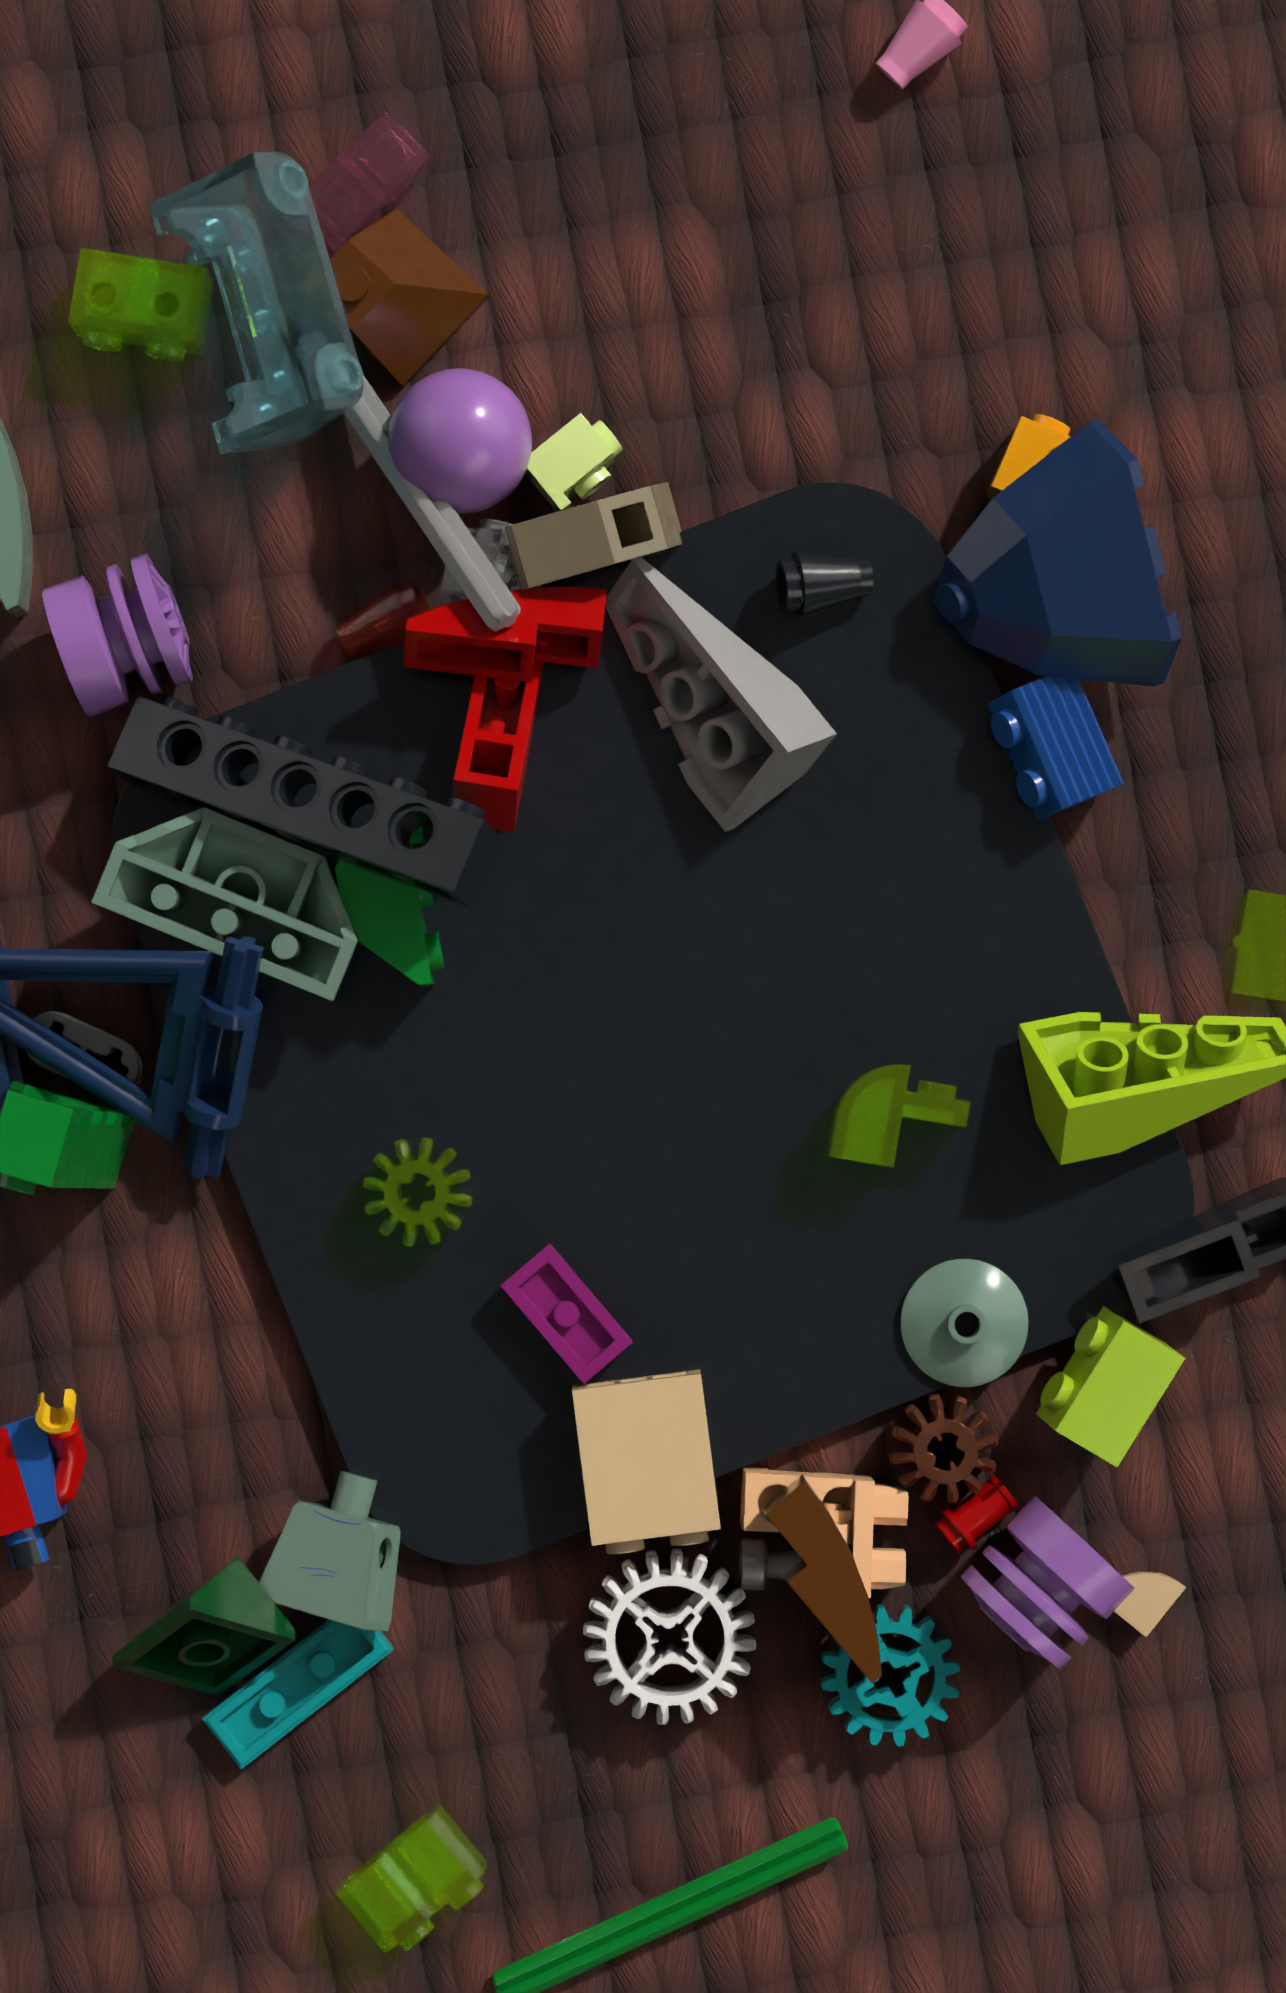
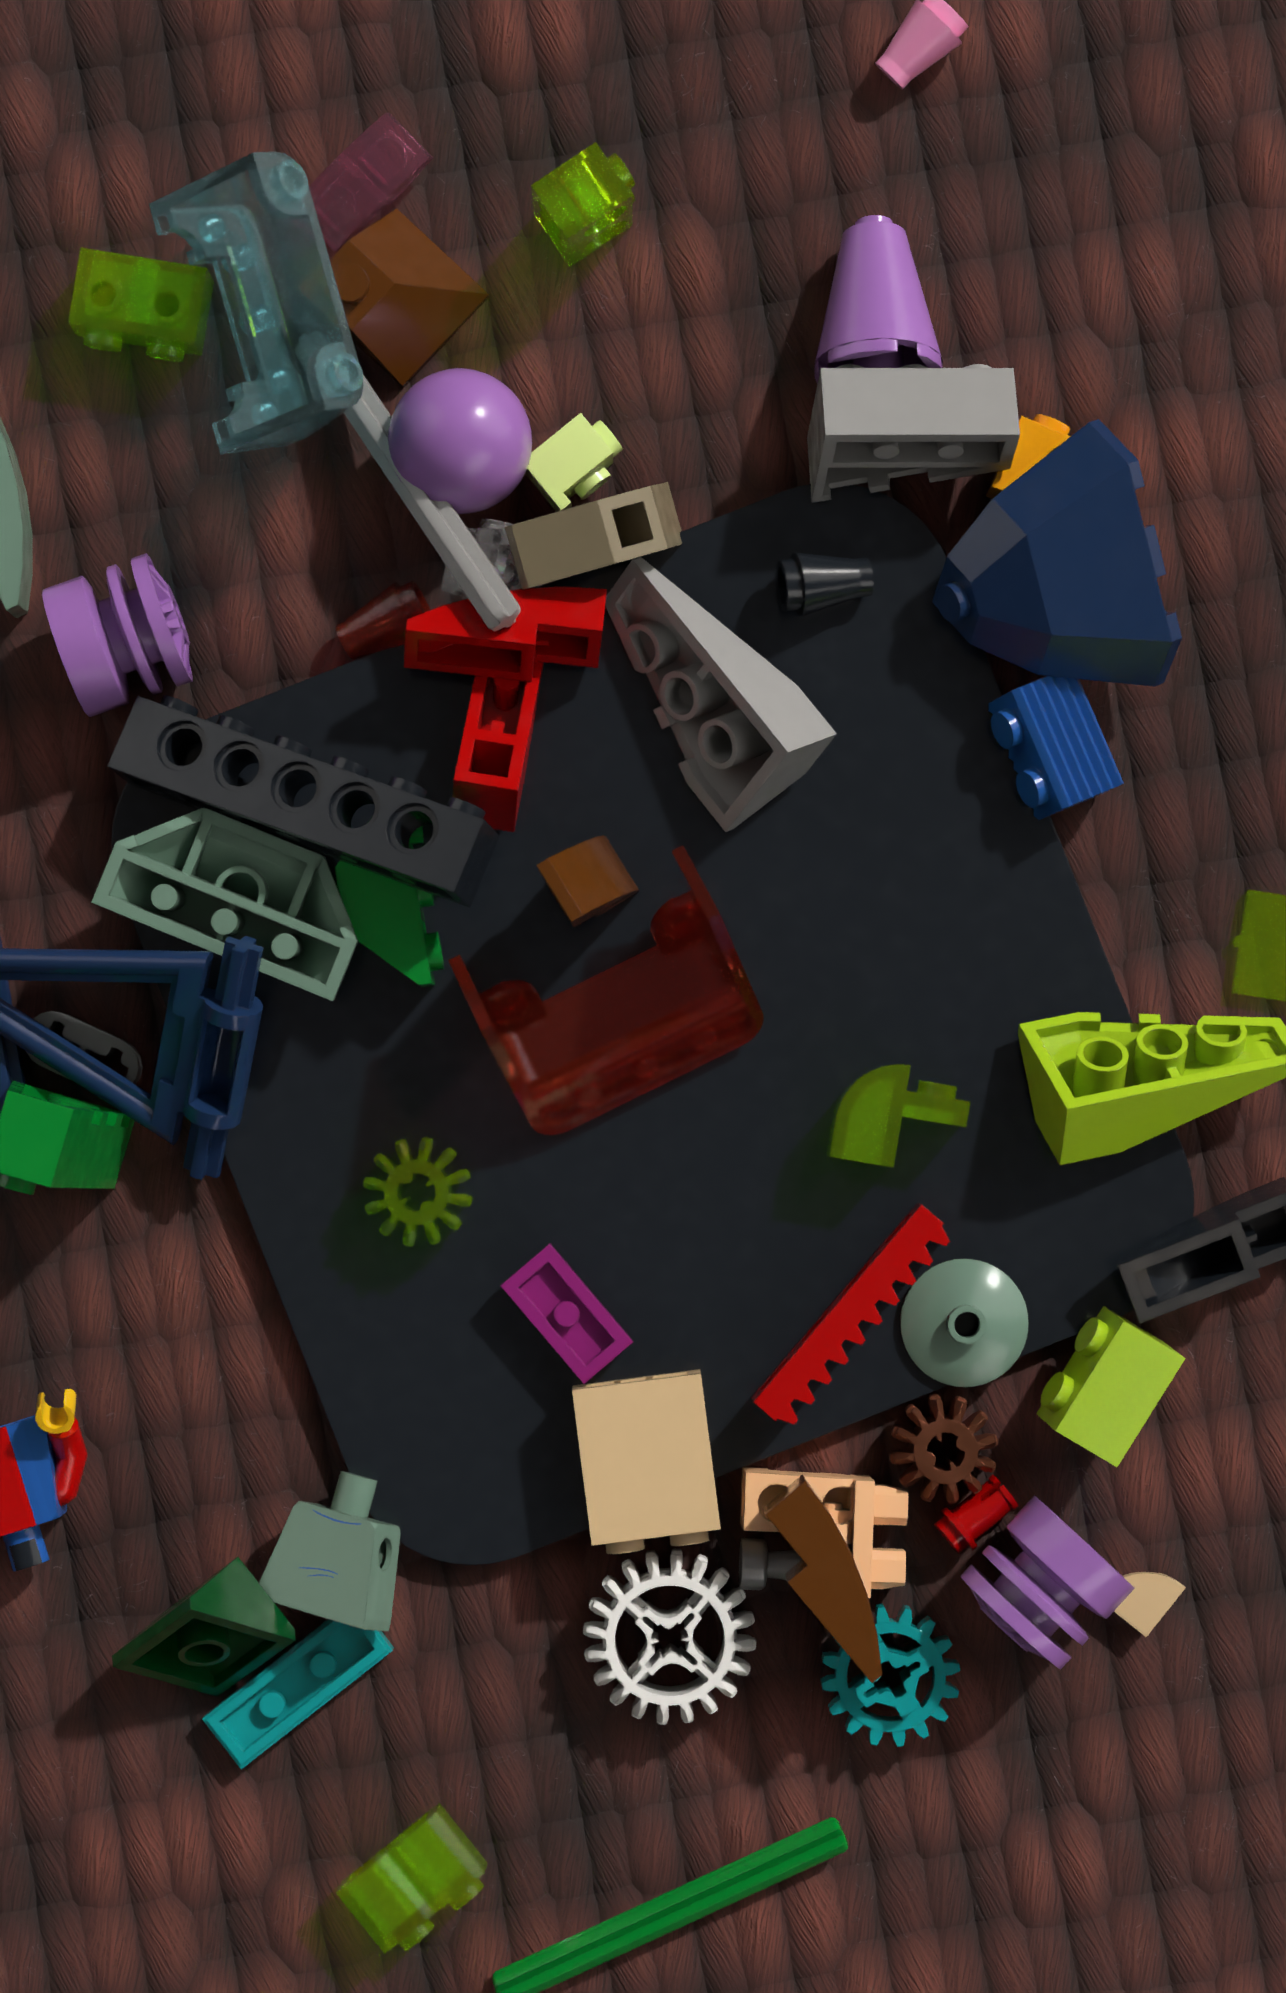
none -> clear red windscreen [448,845,764,1135]
none -> clear neon green brick [531,142,636,267]
none -> reddish brown slope [536,835,640,928]
none -> red gear [751,1203,950,1424]
none -> light grey wedge [807,364,1020,503]
none -> medium lavender cone [815,215,943,384]

